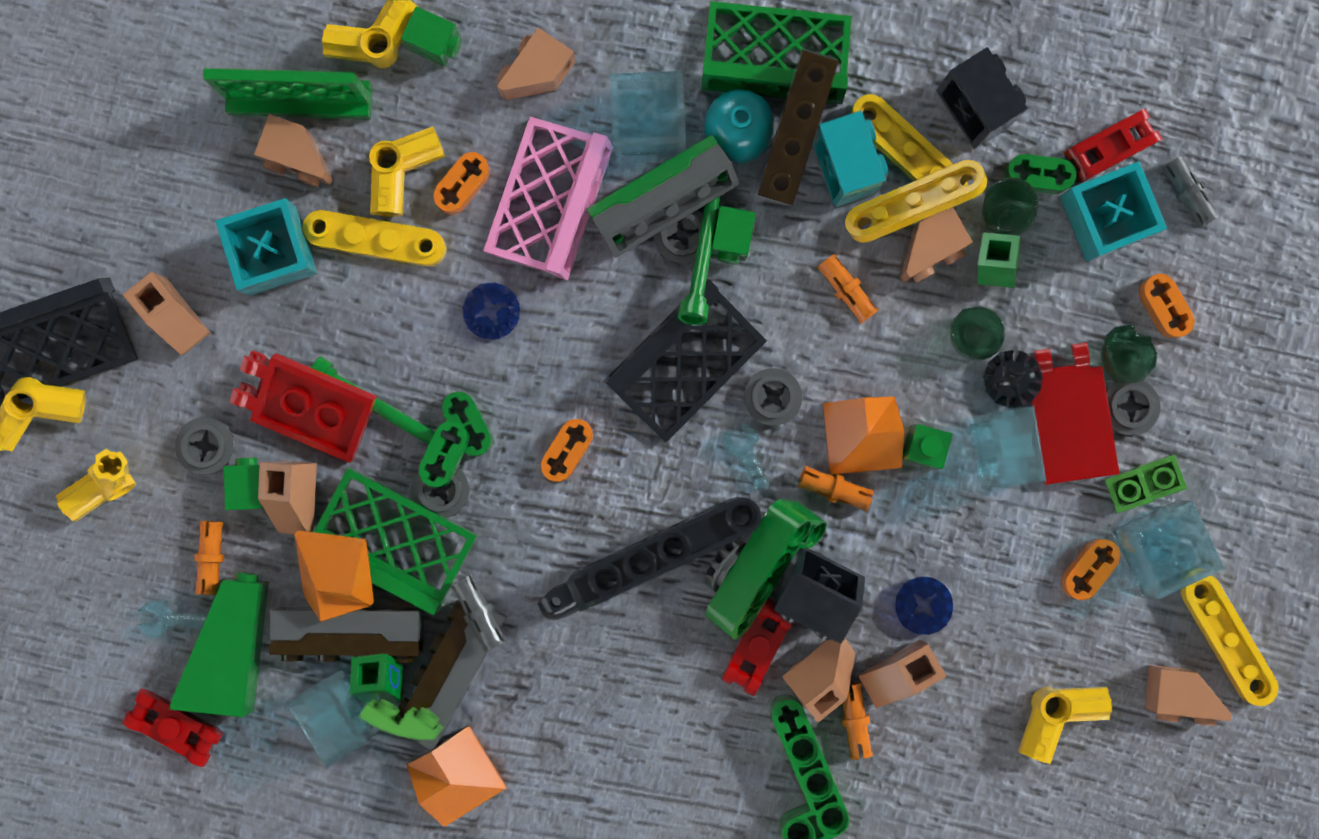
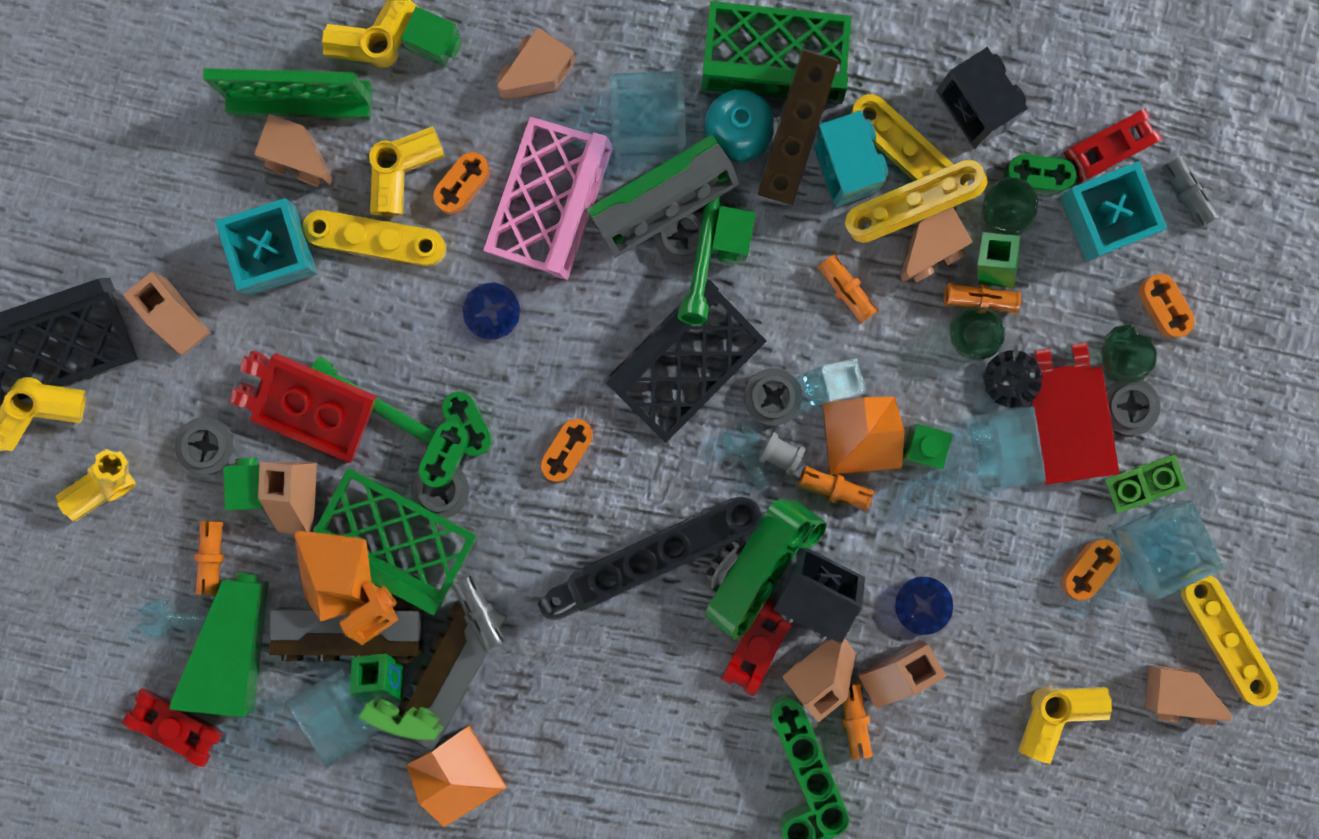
none -> orange bracket [339,580,399,645]
none -> light grey bush [759,432,806,477]
none -> clear light blue bracket [804,358,867,408]
none -> orange pin [944,283,1021,314]

